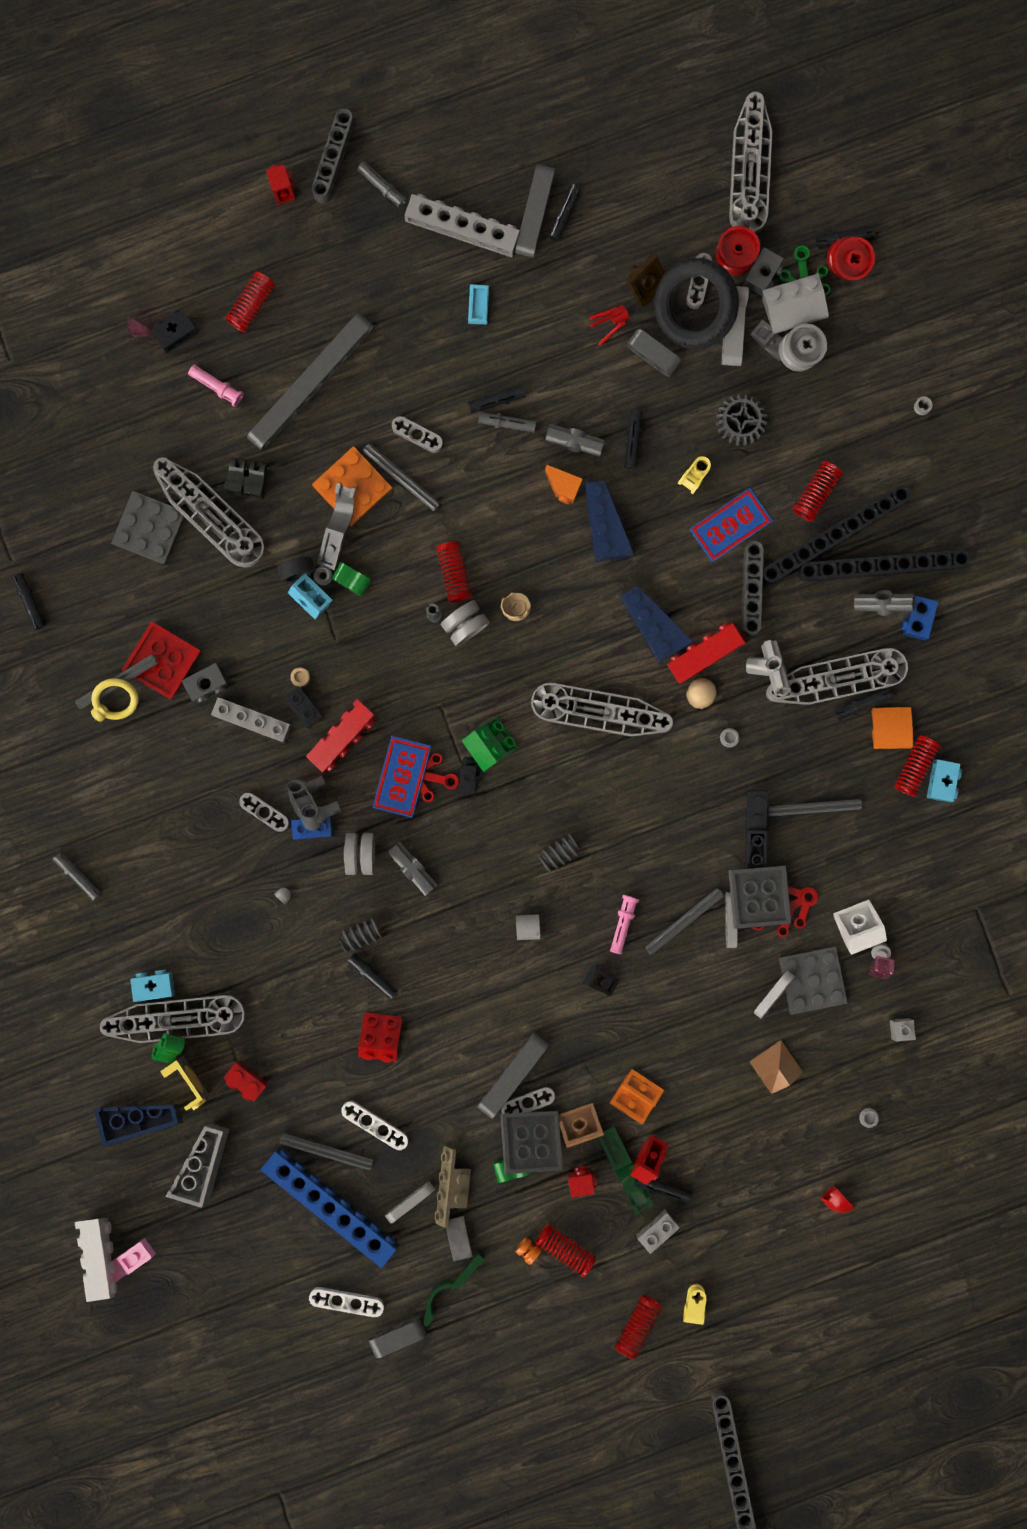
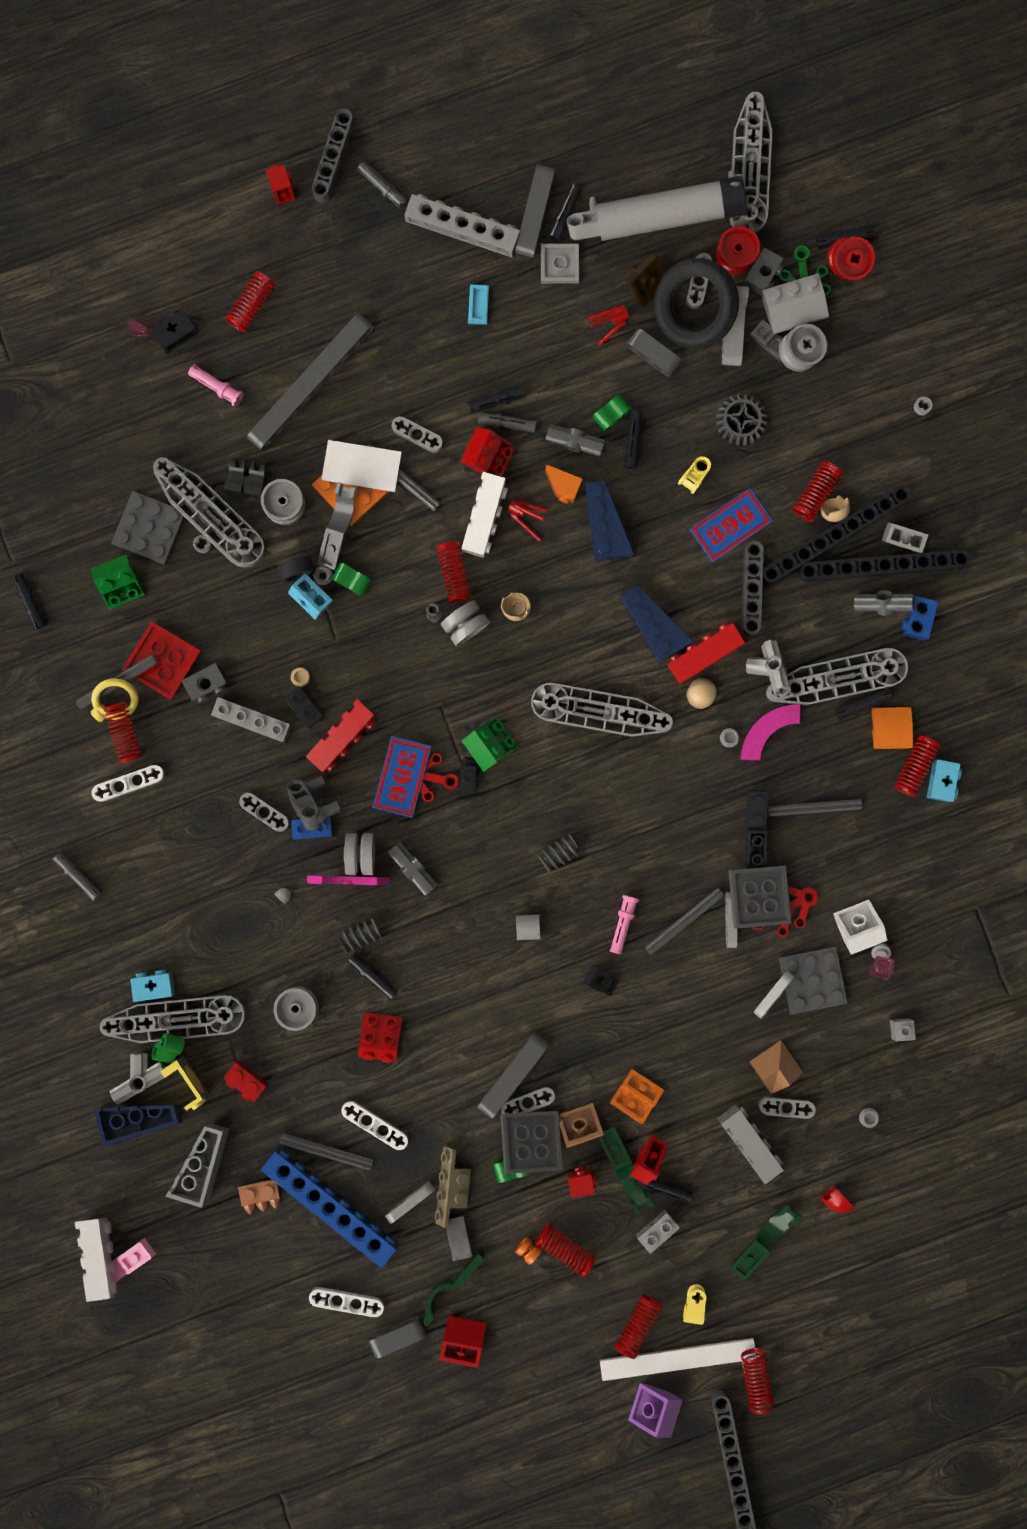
none -> green slope [91,554,145,610]
none -> white beam [92,765,165,802]
none -> red piece [103,701,142,763]
none -> light grey piece [109,1053,169,1105]
none -> light grey bush [193,535,211,553]
none -> nougat plate [238,1179,281,1214]
none -> light grey wheel [261,479,306,525]
none -> light grey wheel [273,986,319,1031]
none -> dark pink tile [307,876,389,885]
none -> white sticker [321,440,401,492]
none -> red slope [440,1315,486,1368]
none -> red slope [461,427,515,477]
none -> white wedge [462,472,508,558]
none -> red plant [508,498,548,542]
none -> light grey tile [541,244,579,284]
none -> light grey piece [567,170,747,241]
none -> green axle [592,394,632,432]
none -> white tile [600,1338,756,1381]
none -> medium lavender slope [628,1383,683,1438]
none -> light grey wedge [717,1105,784,1184]
none -> dark green piece [730,1204,802,1281]
none -> dark pink tile [740,704,800,760]
none -> red piece [740,1348,775,1414]
none -> light grey beam [758,1097,816,1119]
none -> tan hair [821,495,850,522]
none -> light grey brick [882,522,928,553]

